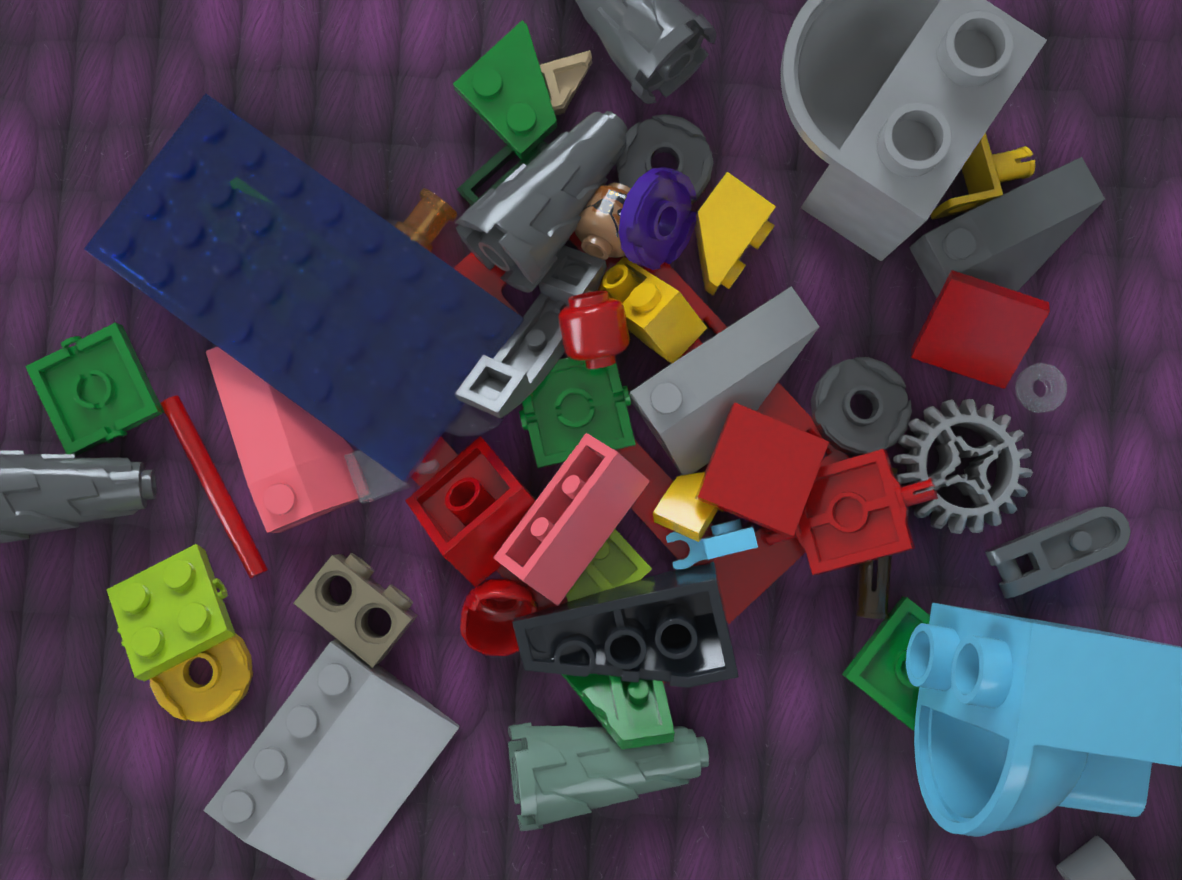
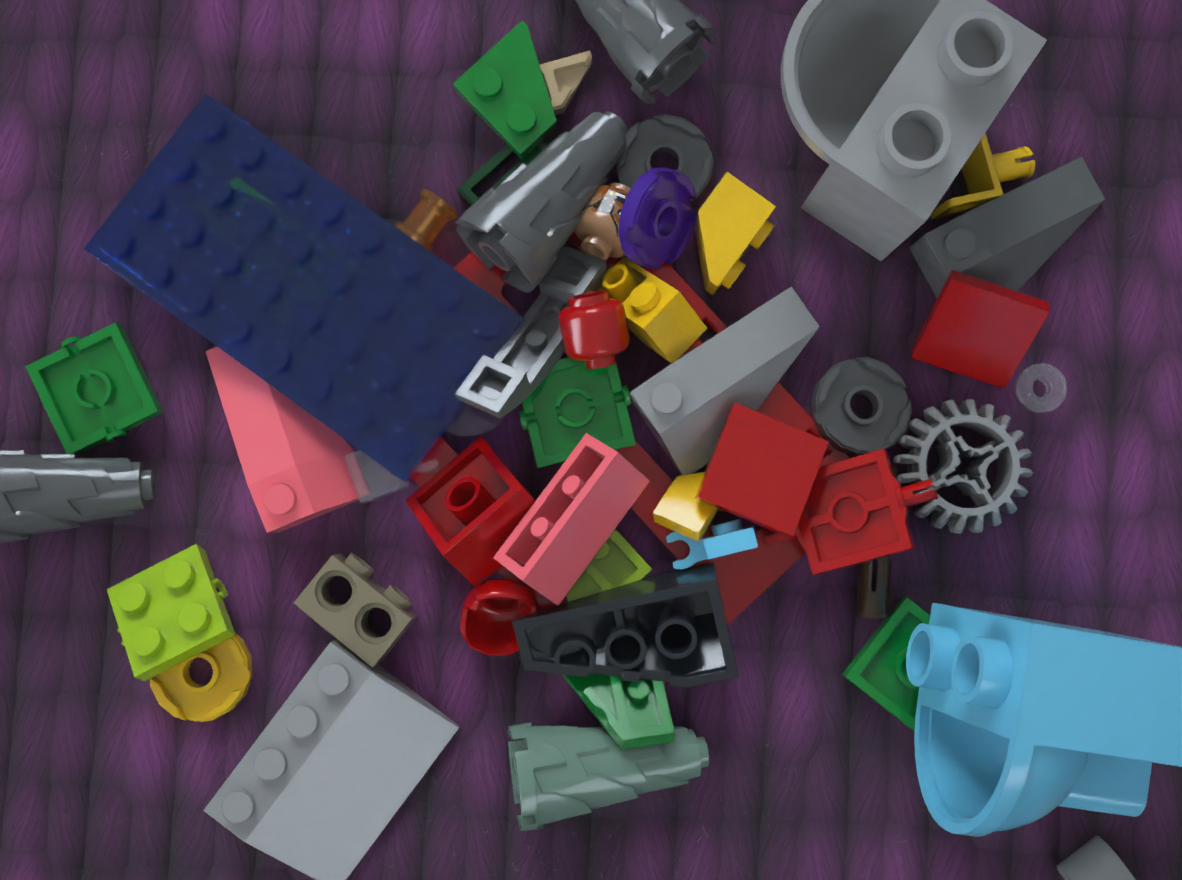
red bar [160,395,268,579] -> none
dark grey plate [985,506,1131,598] -> none

